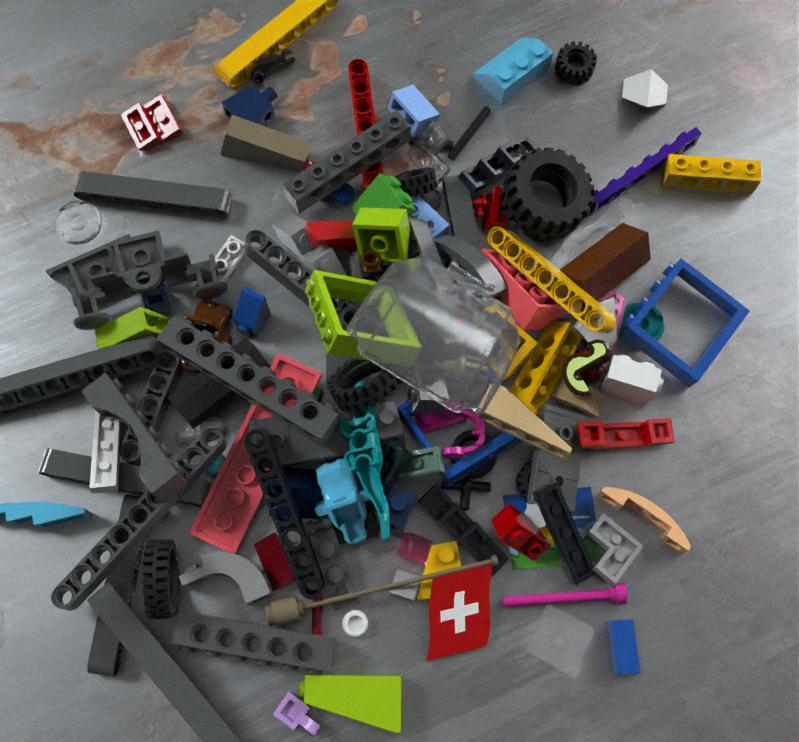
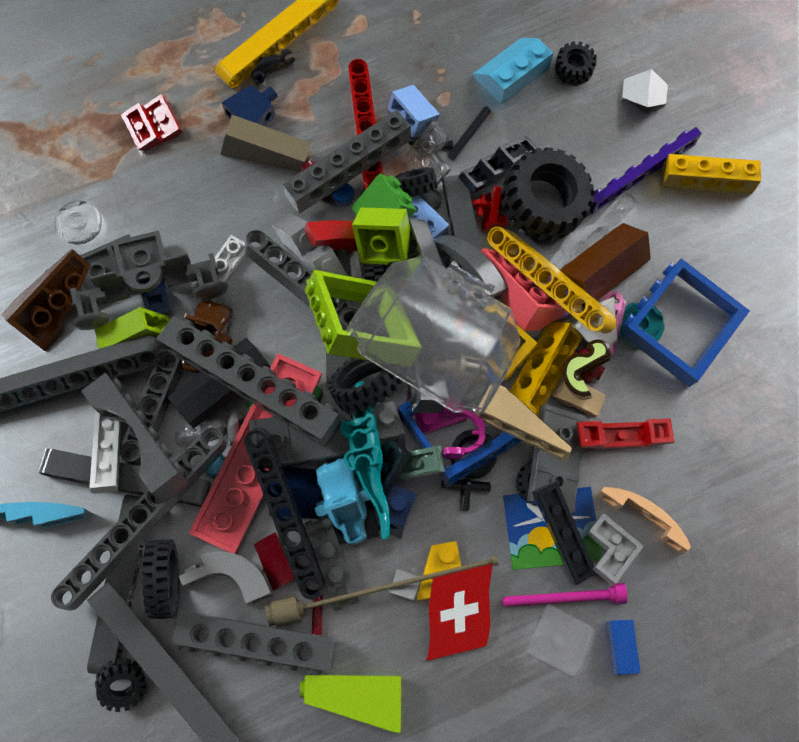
dark grey beam [73,171,232,218] -> none
blue slope [233,286,271,337] -> none
lavender plate [273,692,322,735] -> none
white tile [342,610,368,637] -> none
reddish brown plate [360,251,384,274] -> none
clear pink slope [396,532,433,566] -> none
black slope [418,484,509,577] -> none
red slope [491,504,551,561] -> none
white tile [524,504,546,529] -> none
white brick [598,355,664,406] -> none
none -> reddish brown wedge [1,249,91,351]
none -> black tyre [95,658,146,712]
none -> light grey arm [227,410,244,446]

